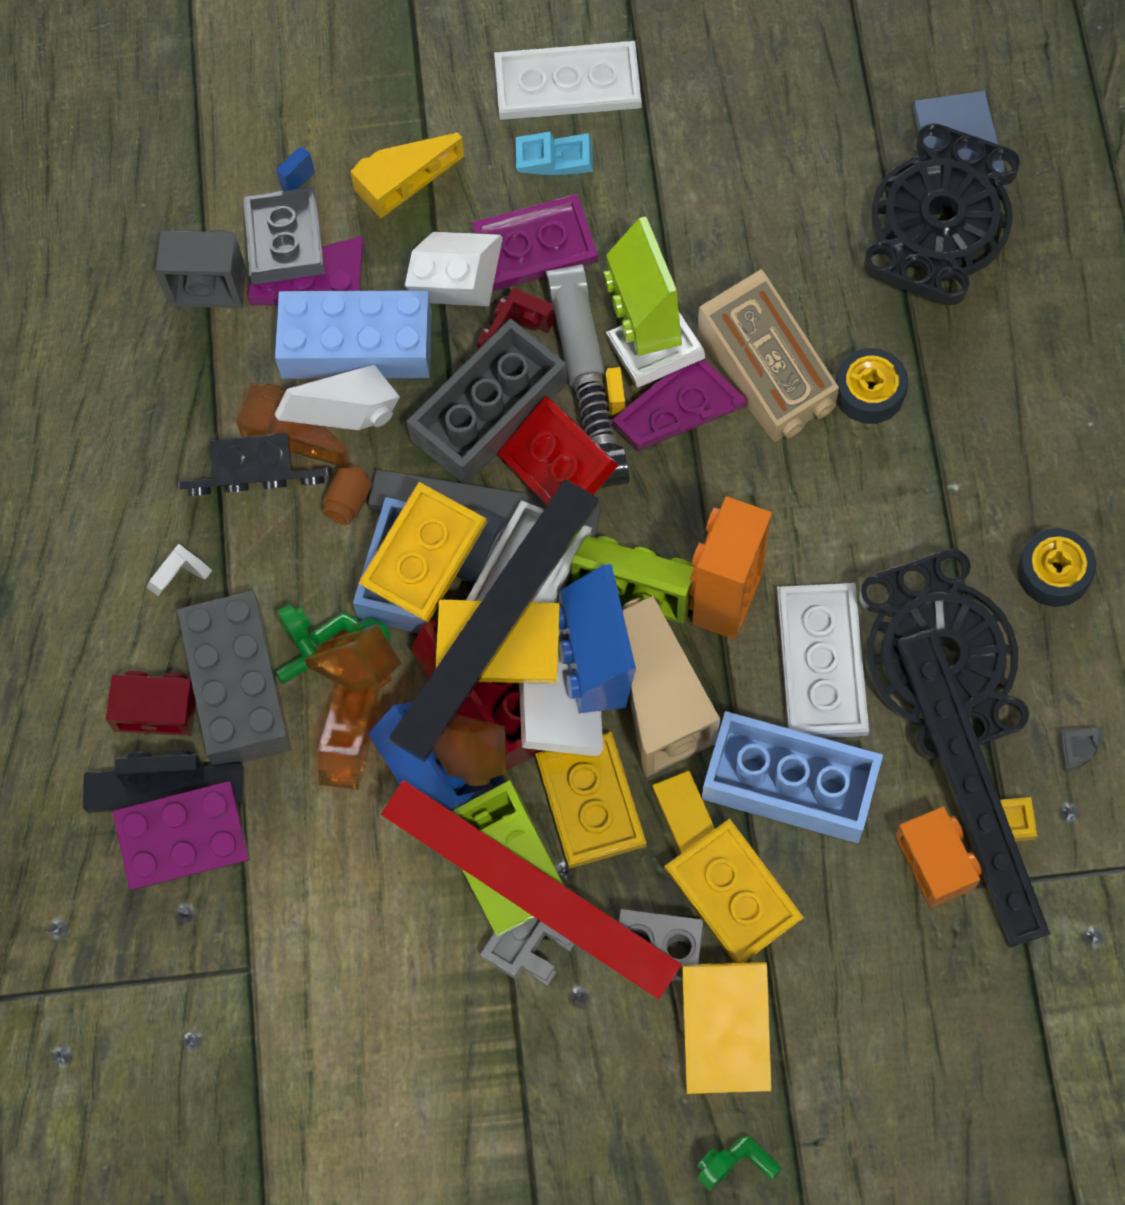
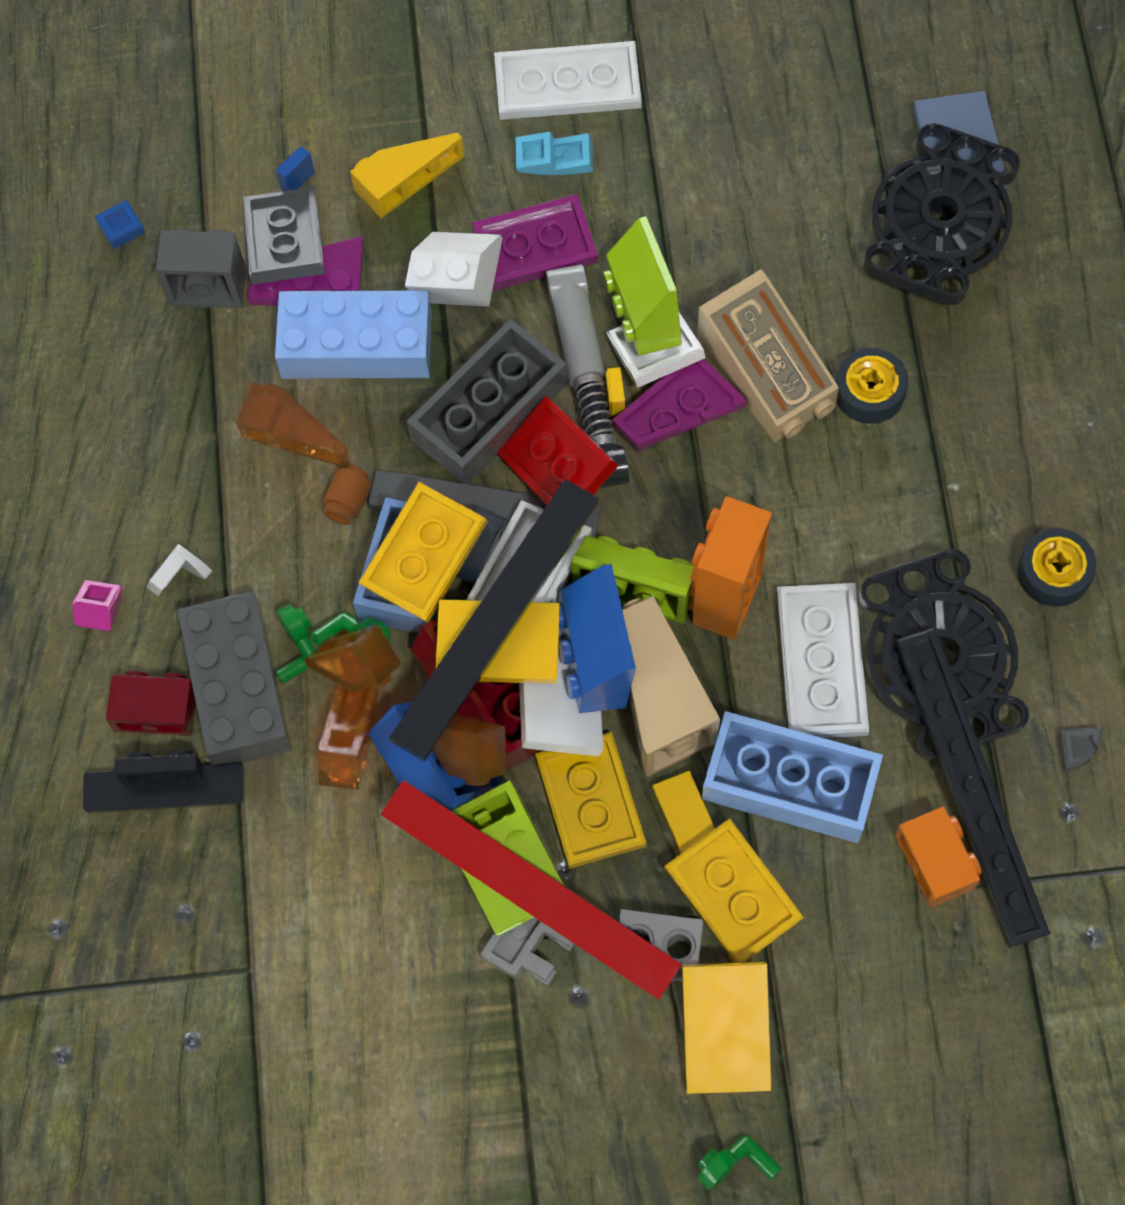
magenta plate [112,781,250,891] -> none
black bracket [177,433,333,496] -> none
white slope [274,365,400,430] -> none
dark red bracket [477,287,555,349] -> none
yellow tile [1000,797,1037,841] -> none
none -> dark pink slope [72,580,123,631]
none -> blue tile [94,200,145,250]

